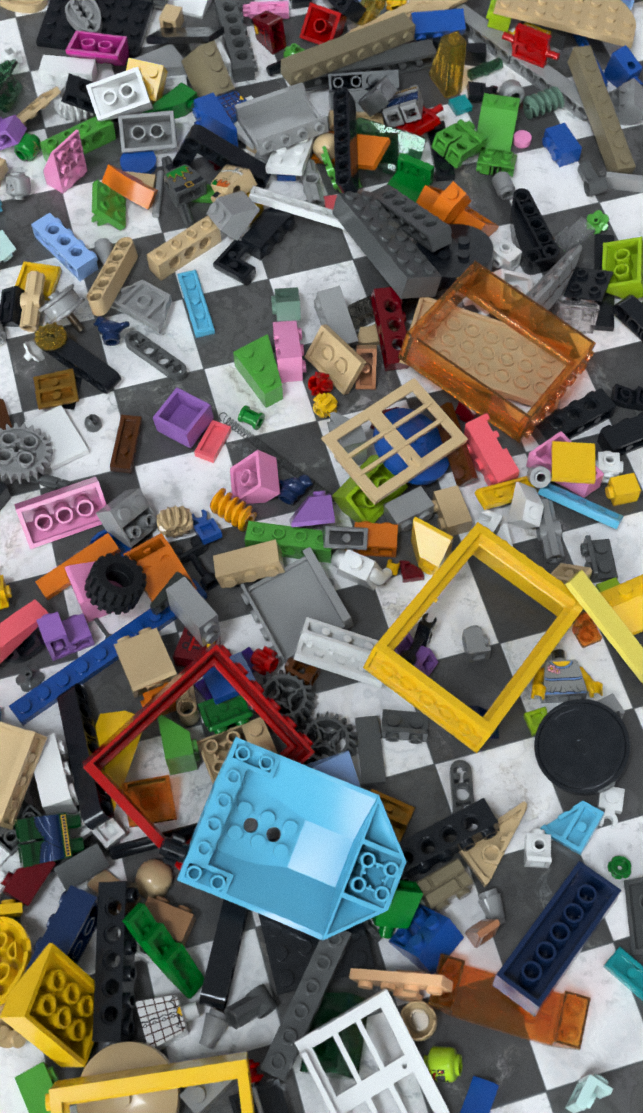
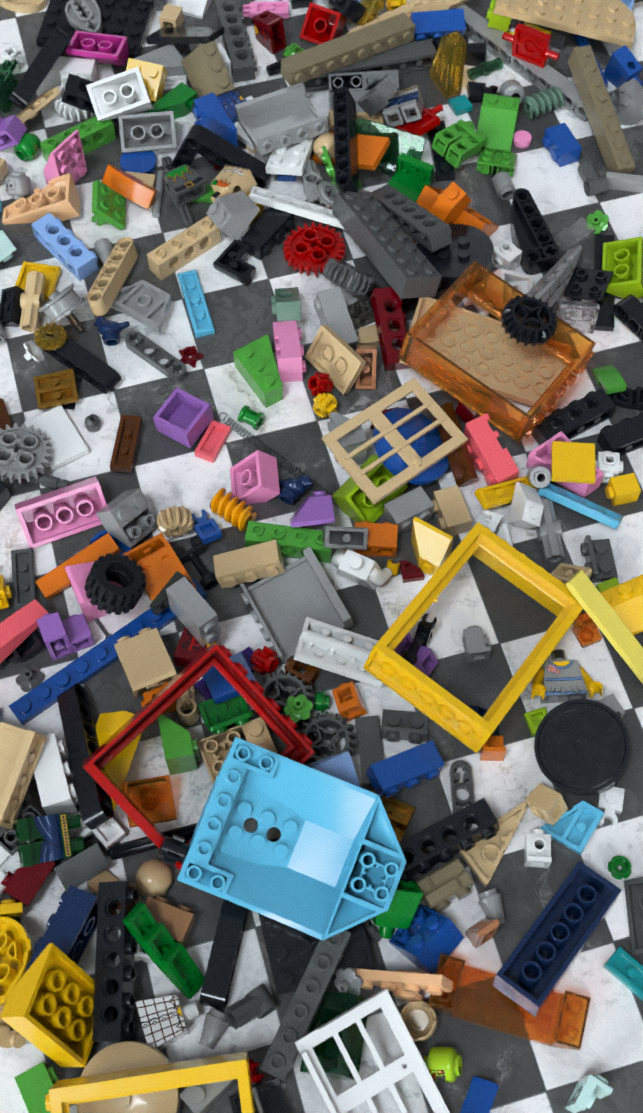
none -> light nougat wedge [2,173,80,225]
none -> black beam [8,27,71,110]
none -> dark grey tile [11,548,37,612]
none -> dark red plate [179,346,204,368]
none -> red gear [283,222,345,277]
none -> bright green plant [284,694,313,722]
none -> green plate [314,690,329,713]
none -> light grey gear [315,181,341,209]
none -> dark grey gear [322,258,375,296]
none -> orange brick [332,681,367,722]
none -> light grey plant [334,967,363,997]
none -> blue brick [366,740,445,798]
none -> orange panel [480,736,506,761]
none -> black gear [501,294,558,347]
none -> tan brick [525,783,568,825]
none -> bright green slope [592,365,627,395]

